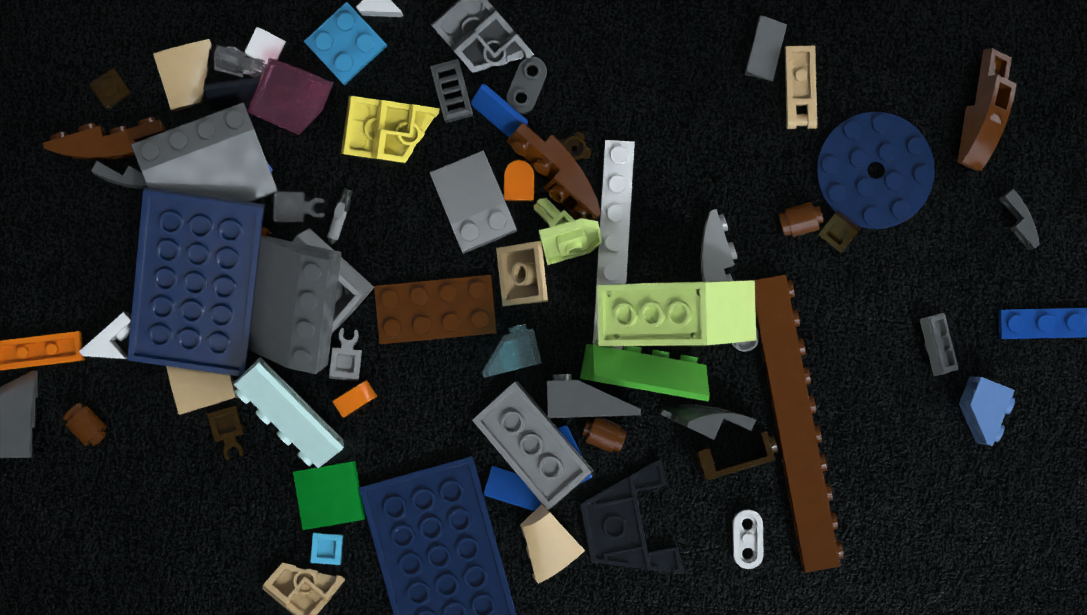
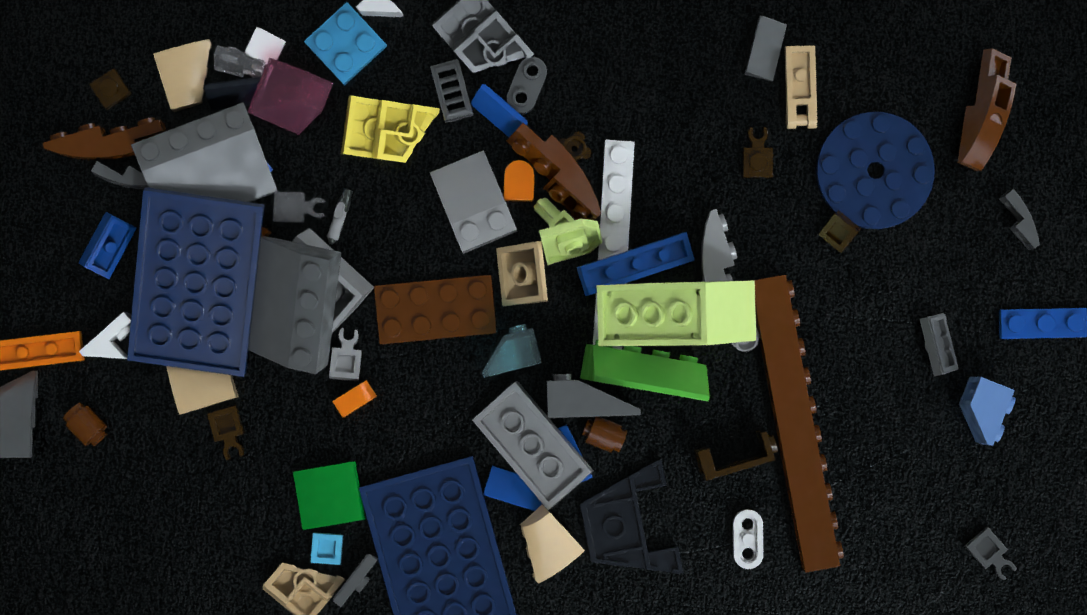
light aqua slope [234,357,344,468] -> none
dark grey slope [658,404,756,439] -> none
reddish brown brick [778,202,824,237] -> none
none -> blue slope [79,212,137,279]
none -> dark grey plate [333,552,378,607]
none -> blue plate [576,232,695,296]
none -> dark brown plate [743,127,773,178]
none -> dark grey plate [965,527,1016,580]

